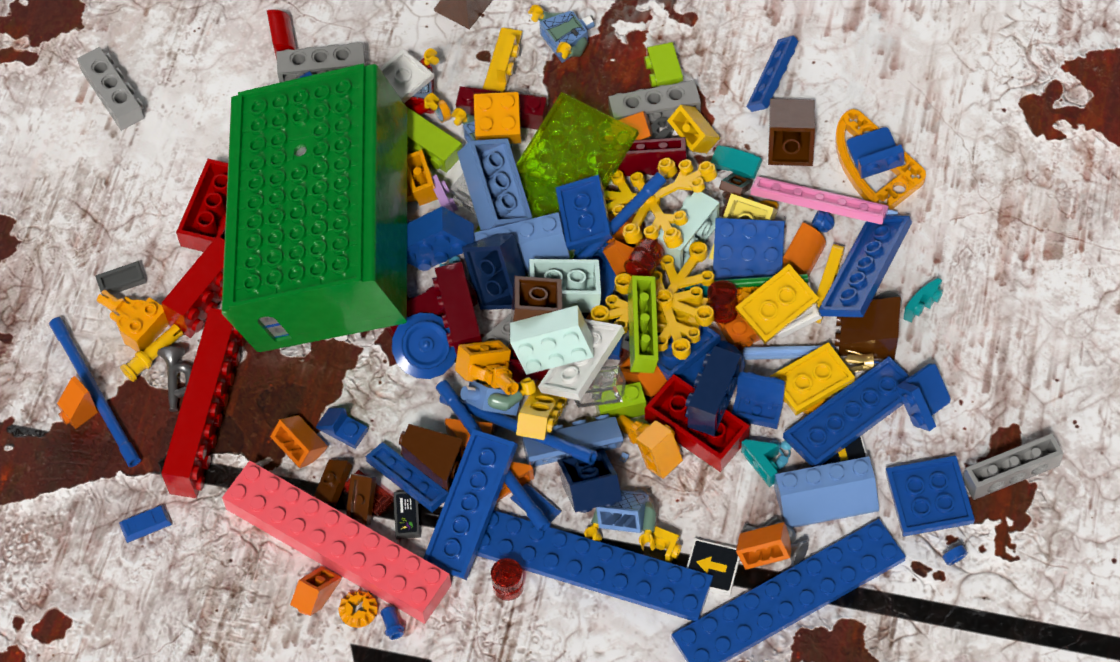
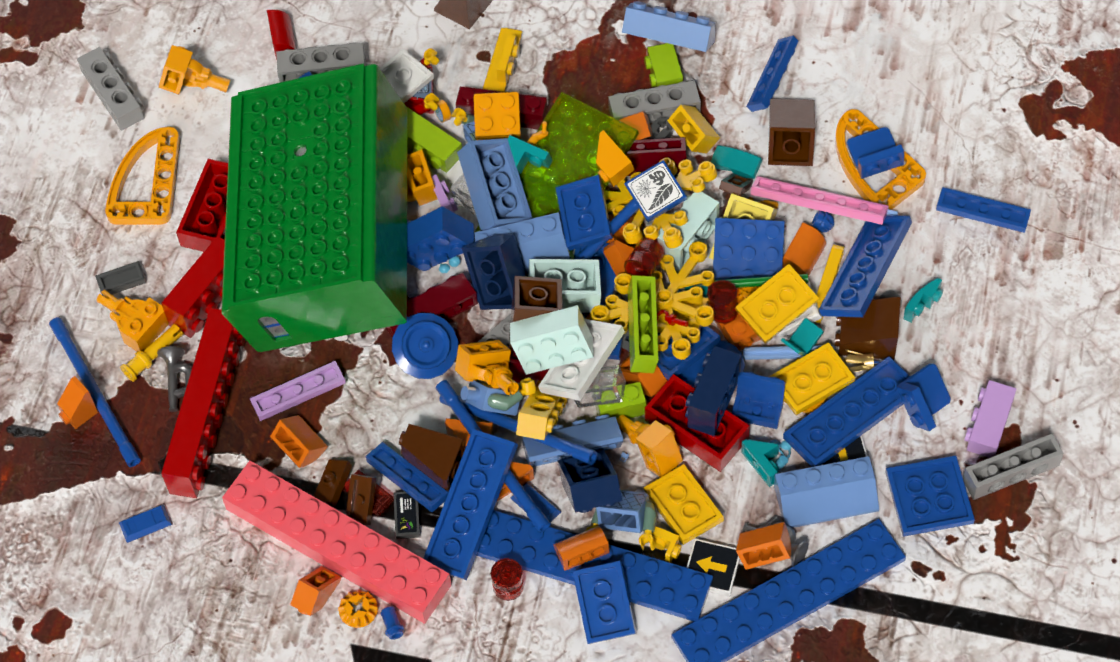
blue slope [316,408,368,449] -> none
dark red brick [432,261,482,355] -> none
torso [528,5,595,63] -> none
blue tile [942,545,968,566] -> none
none -> light orange beam [105,127,180,225]
none -> light orange brick [158,45,230,95]
none -> lavender plate [250,361,346,421]
none -> teal slope [508,135,553,174]
none -> light orange piece [527,121,548,146]
none -> orange brick [553,526,609,571]
none -> blue plate [572,561,637,644]
none -> light orange slope [596,130,634,187]
none -> medium blue slope [622,1,715,52]
none -> tile [624,160,687,222]
none -> yellow plate [644,464,724,545]
none -> red hand [657,310,688,327]
none -> teal bracket [781,318,824,356]
none -> blue plate [936,187,1031,233]
none -> lavender brick [964,380,1017,458]

